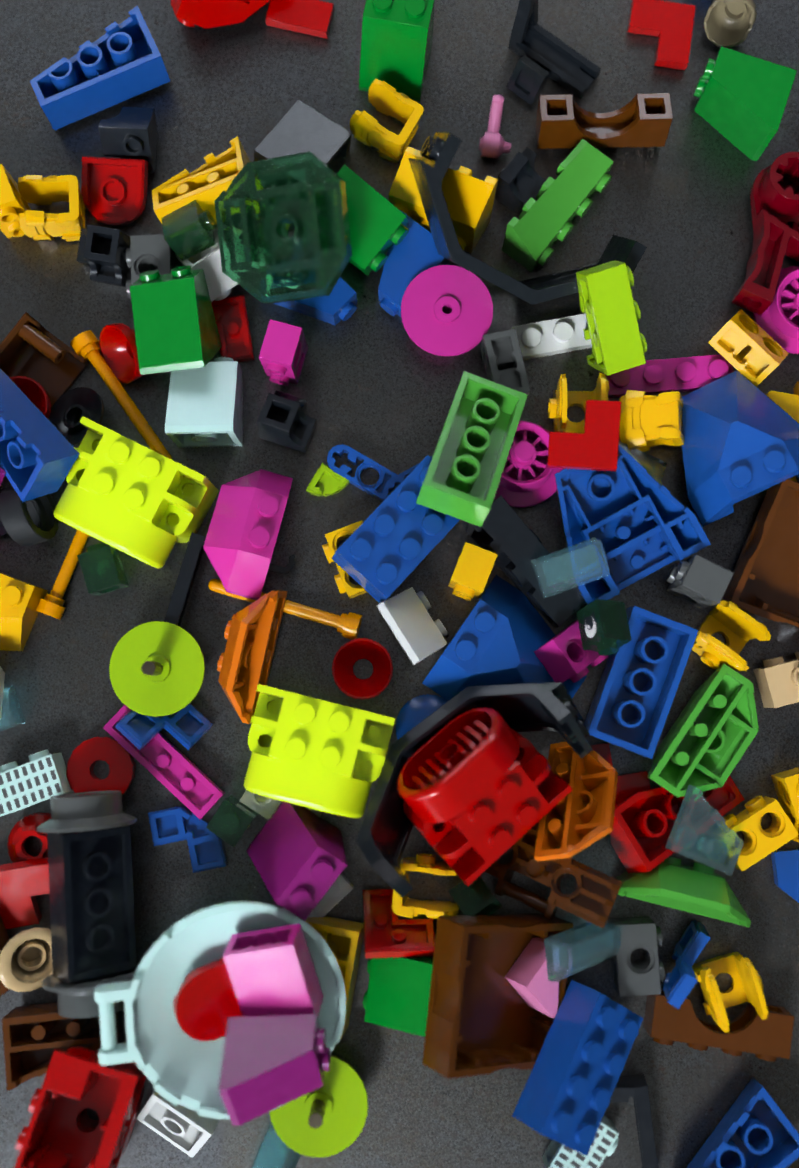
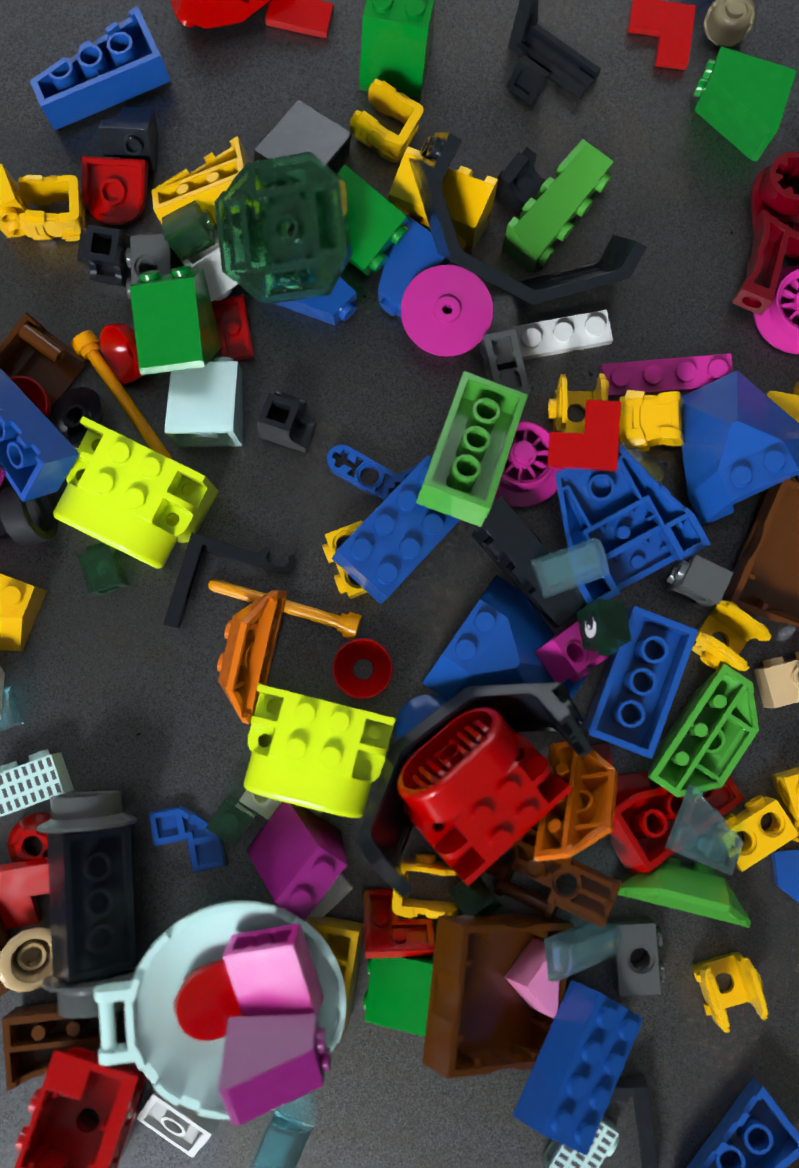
light orange piece [36,530,89,620] -> none
red tile [67,736,136,795] -> none
dark pink plate [103,705,225,820] -> none
lime piece [109,621,205,717] -> none
blue tile [115,703,213,750] -> none
dark pink wedge [203,469,293,600] -> none
dark pink brick [259,319,308,386] -> none
lime piece [270,1055,368,1158] -> none
lime tile [306,462,349,496] -> none
white slope [377,587,449,666] -> none
yellow brick [448,542,498,601] -> none
bright pink piece [479,94,511,159] -> none
reddish brown arch [535,93,673,149] -> none
lime wedge [576,260,647,376] -> none
reddish brown arch [643,988,794,1062] -> none
blue tile [662,919,711,1009] -> none
yellow brick [708,309,789,387] -> none

